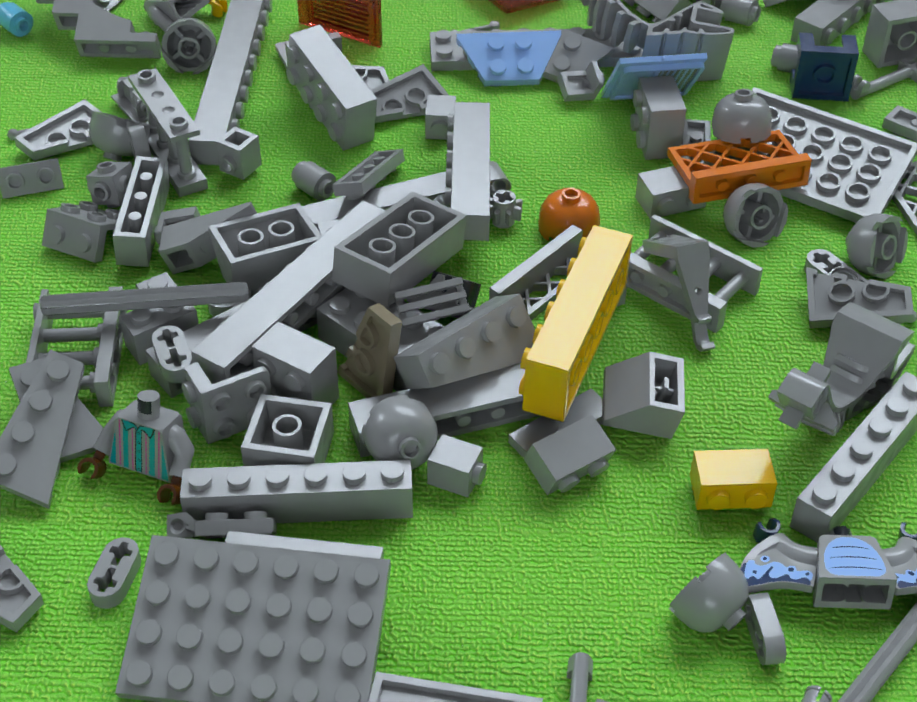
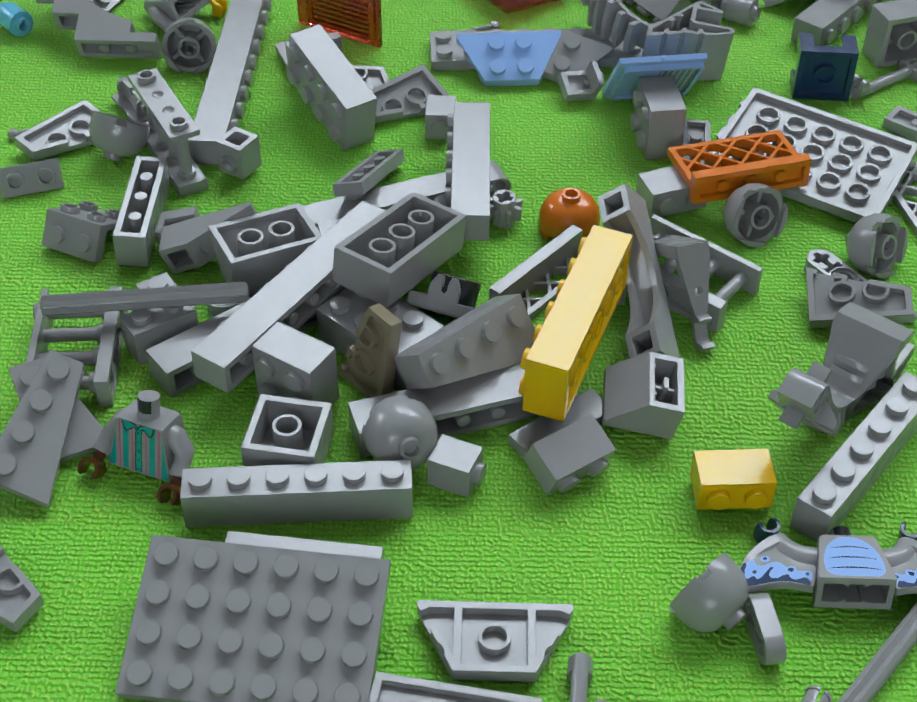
light grey brick [86,161,133,208] -> none
light grey beam [87,537,142,609] -> none
light grey beam [127,124,152,162] -> none
light grey beam [152,325,193,383] -> none
light grey hinge [167,511,277,539] -> none
light grey bracket [182,362,272,444] -> none
light grey brick [291,161,336,201] -> none
light grey tile [394,277,470,328] -> none
light grey cylinder [712,89,772,144] -> none
light grey brick [771,43,798,73] -> none
none -> light grey wing [417,600,573,682]
none -> light grey arch [597,183,680,359]

